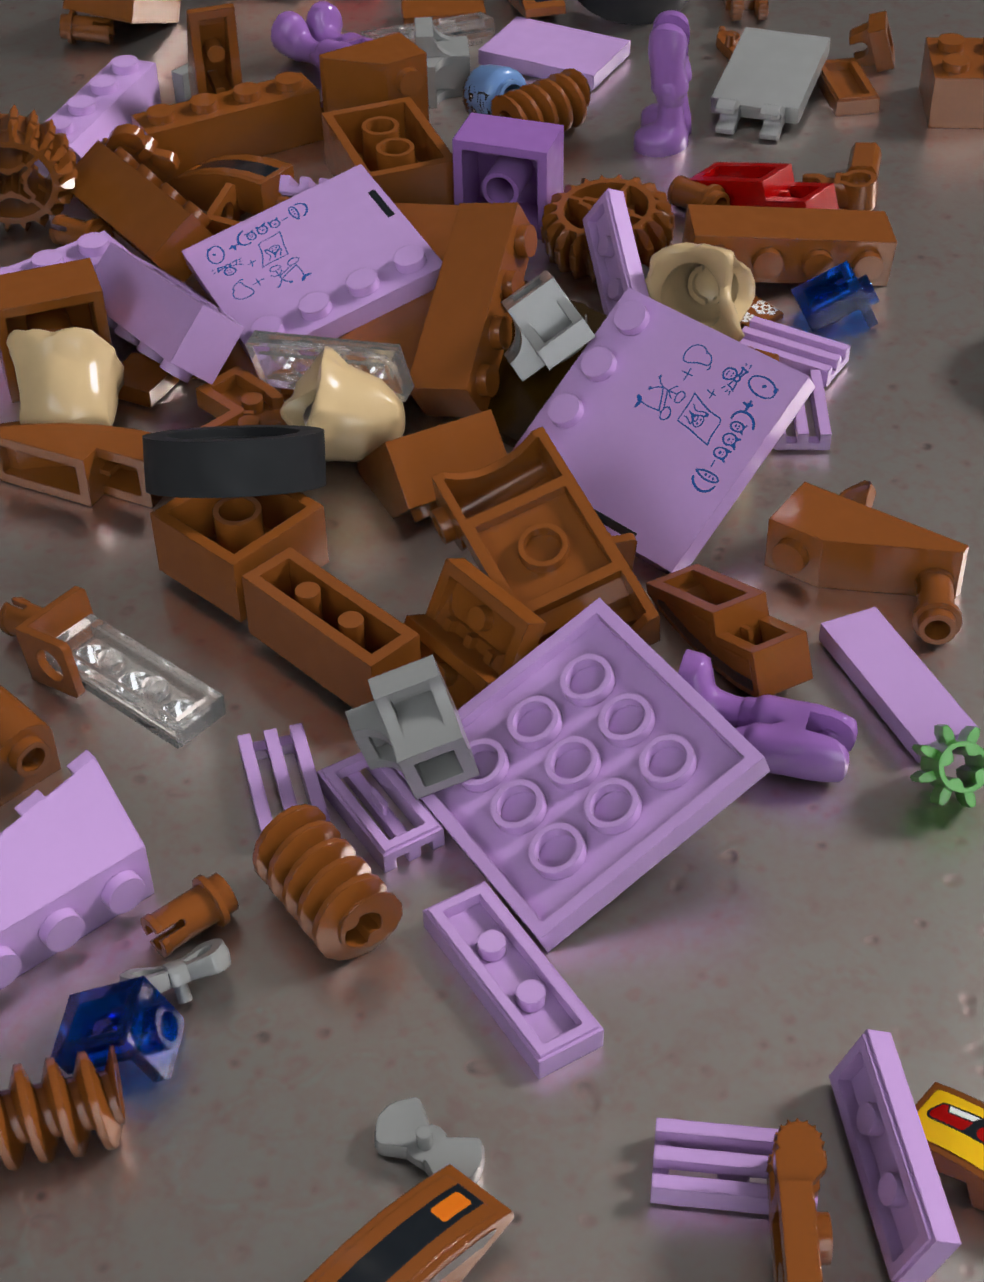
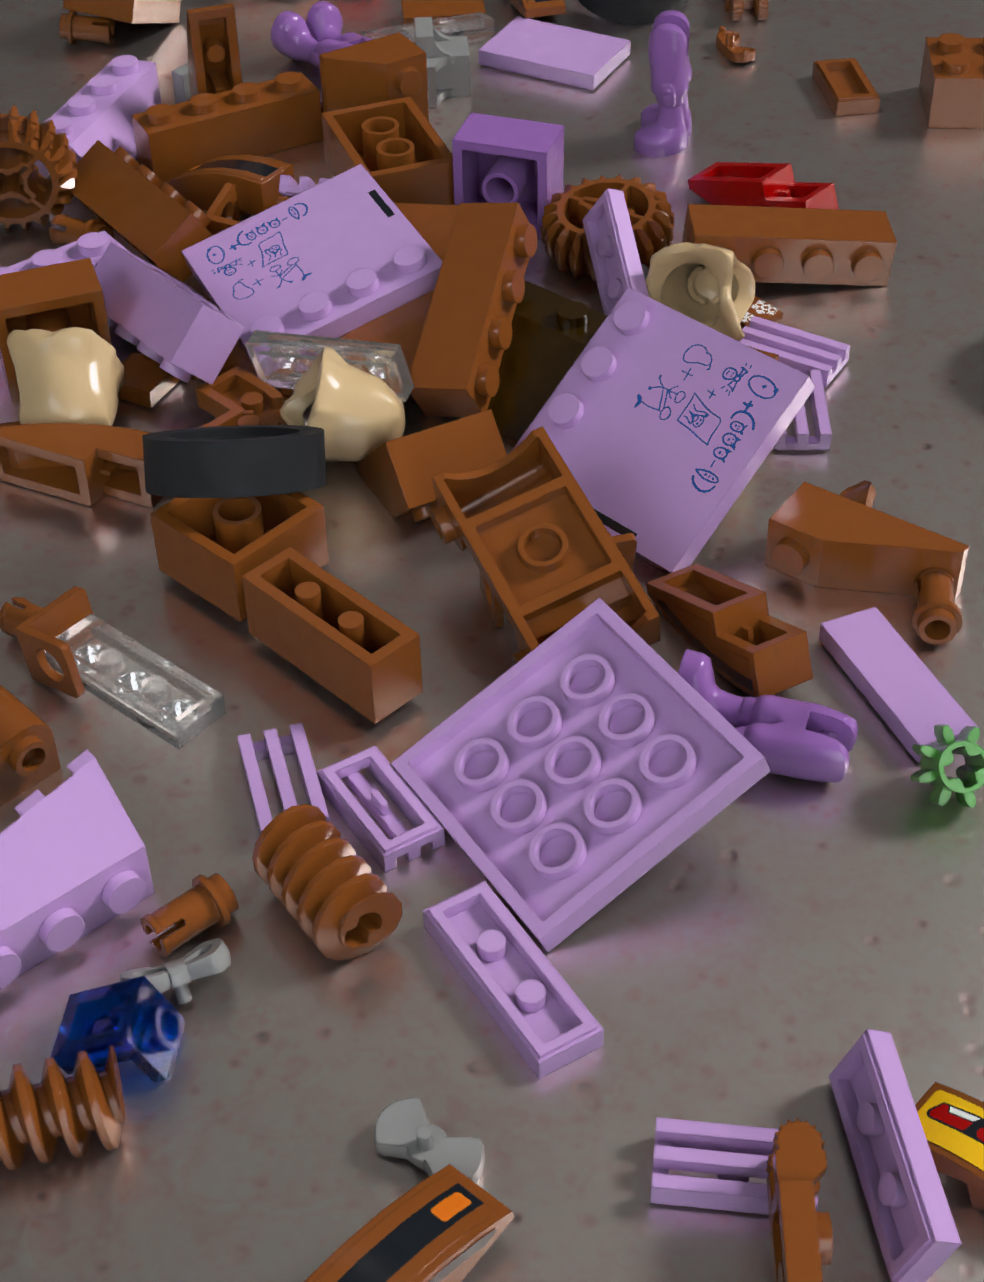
dark orange piece [101,123,180,183] -> none
light grey brick [345,654,480,800] -> none
dark orange slope [404,558,546,710] -> none
medium blue head [462,64,526,115] -> none
dark orange piece [491,68,591,133] -> none
light grey brick [501,270,596,382] -> none
dark orange pin [667,175,730,209] -> none
light grey tile [711,27,830,141] -> none
clear blue bracket [791,261,880,333] -> none
dark orange bar [802,142,882,211] -> none
dark orange tile [849,10,895,73] -> none

